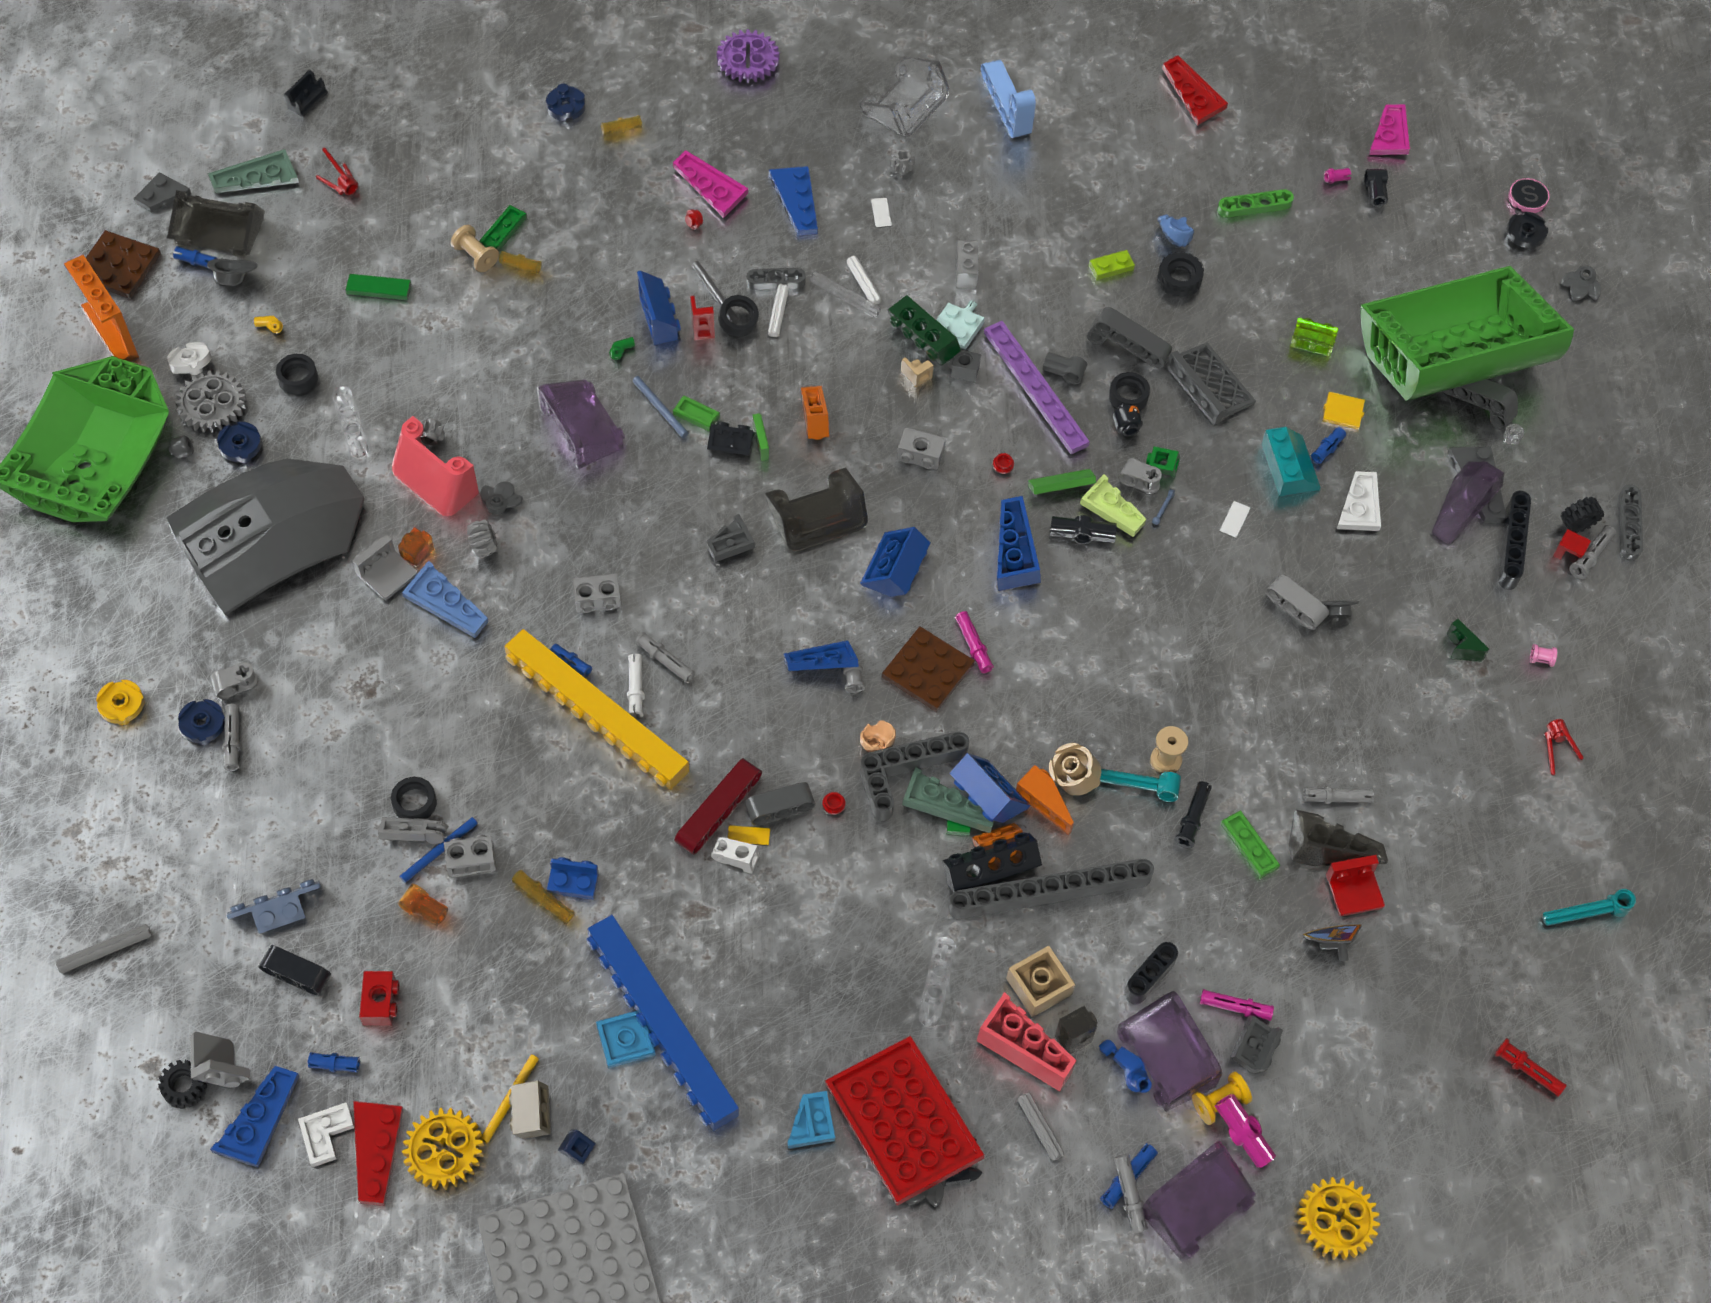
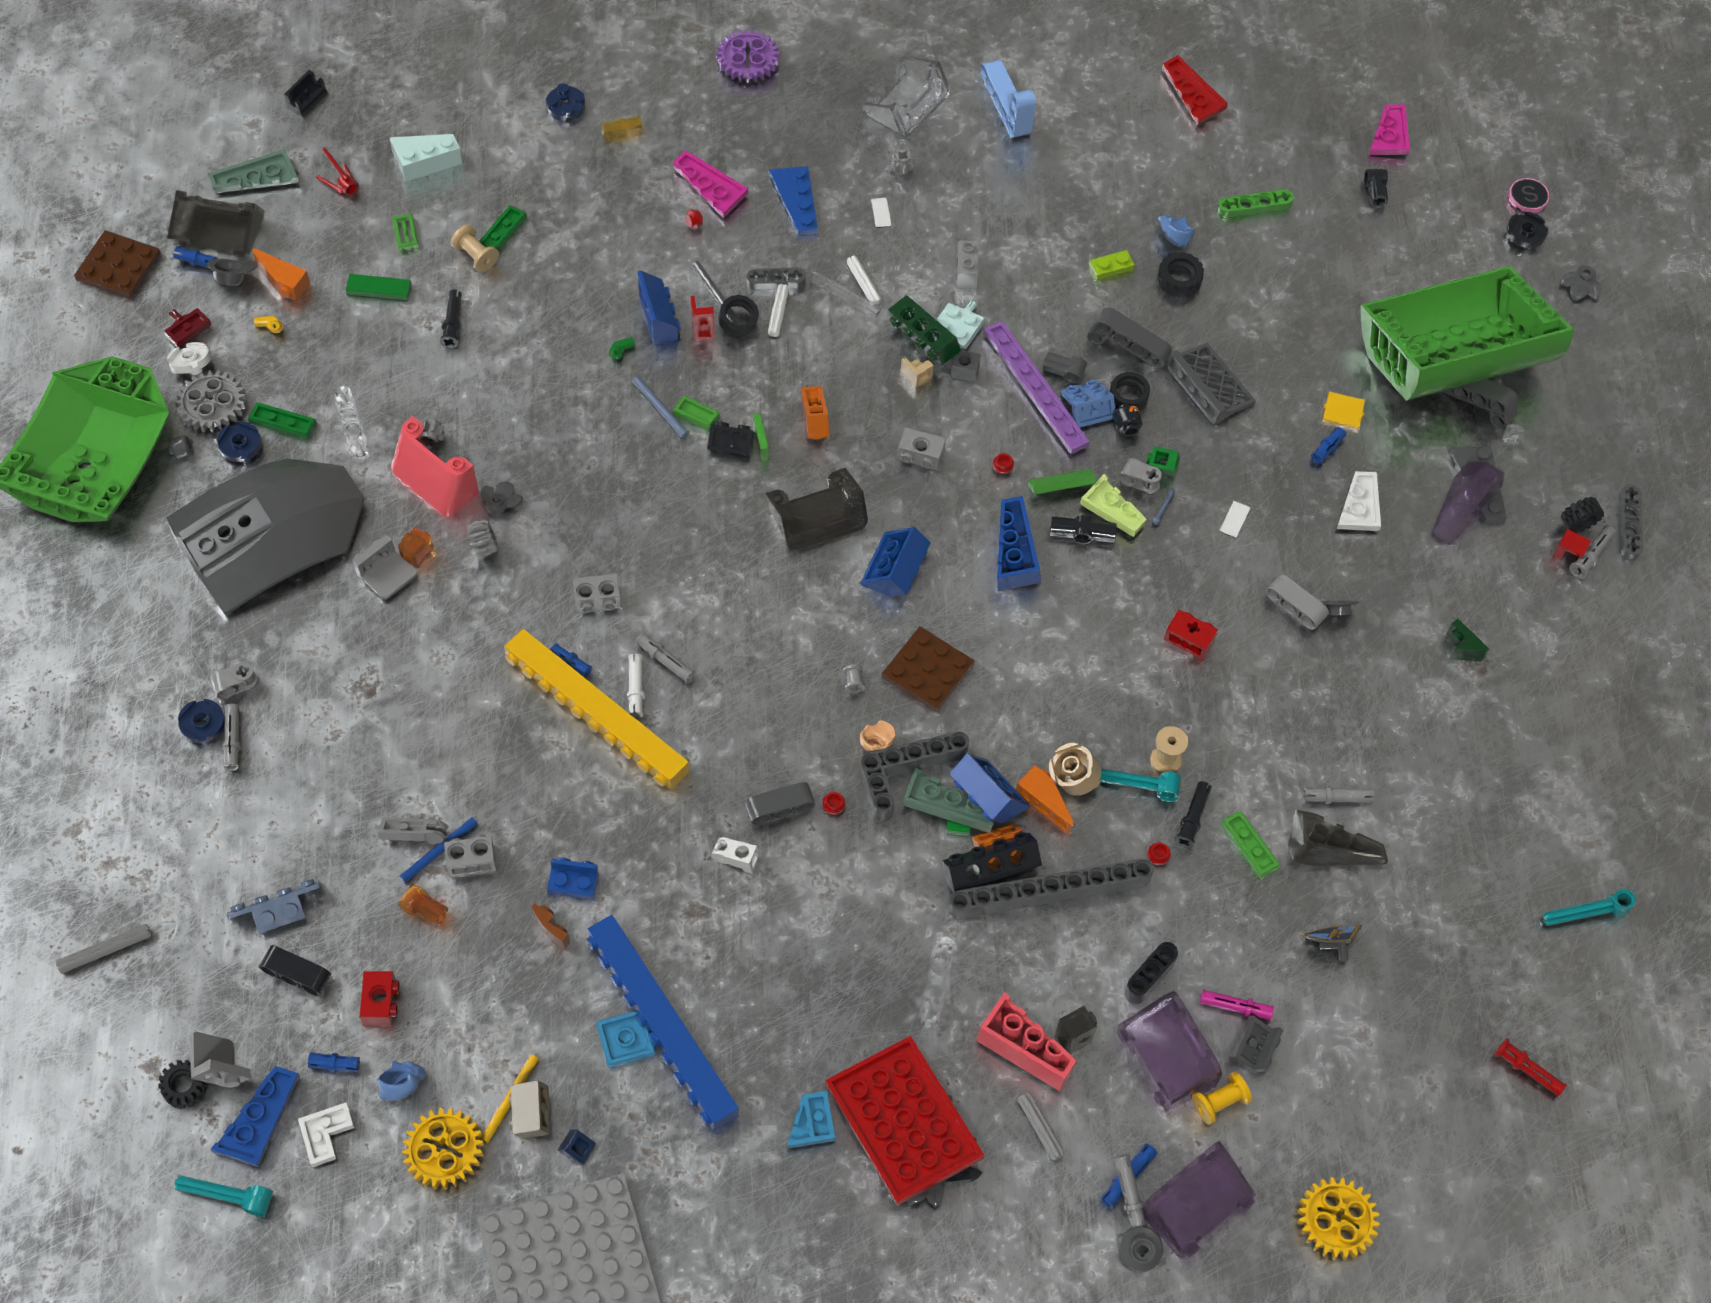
orange panel [64,255,139,362] -> none
yellow plate [96,680,145,726] -> none
dark grey wing [133,172,191,212] -> none
black tyre [275,353,318,395] -> none
red wing [353,1101,404,1206] -> none
black tyre [391,776,437,819] -> none
medium blue wing [402,561,488,638] -> none
clear yellow pin [499,251,542,274] -> none
clear yellow pin [512,870,575,924] -> none
clear purple windscreen [537,379,625,469] -> none
dark red beam [674,758,762,855] -> none
dark grey wing [706,514,755,562] -> none
yellow sticker [728,826,770,845] -> none
blue wing [783,640,859,671] -> none
dark pink pin [955,611,994,673] -> none
tan brick [1006,946,1075,1018] -> none
blue arm [1099,1040,1152,1093] -> none
dark pink piece [1215,1094,1276,1168] -> none
teal slope [1261,427,1321,496] -> none
clear neon green brick [1290,318,1339,357] -> none
dark pink pin [1324,168,1351,184] -> none
red bracket [1326,855,1385,916] -> none
black beam [1498,491,1531,590] -> none
bright pink bush [1530,644,1557,667] -> none
red plant [1544,719,1584,775] -> none
none -> dark red plate [164,308,212,347]
none -> teal axle [174,1175,274,1217]
none -> green tile [248,402,317,440]
none -> orange slope [252,248,310,301]
none -> medium blue hair [377,1060,427,1102]
none -> light aqua wedge [389,134,462,182]
none -> bright green tile [392,213,419,253]
none -> black pin [440,289,462,348]
none -> dark orange slope [531,903,570,950]
none -> medium blue bracket [1060,380,1115,427]
none -> dark grey piece [1118,1226,1163,1272]
none -> red plate [1147,842,1171,865]
none -> red brick [1164,609,1218,660]

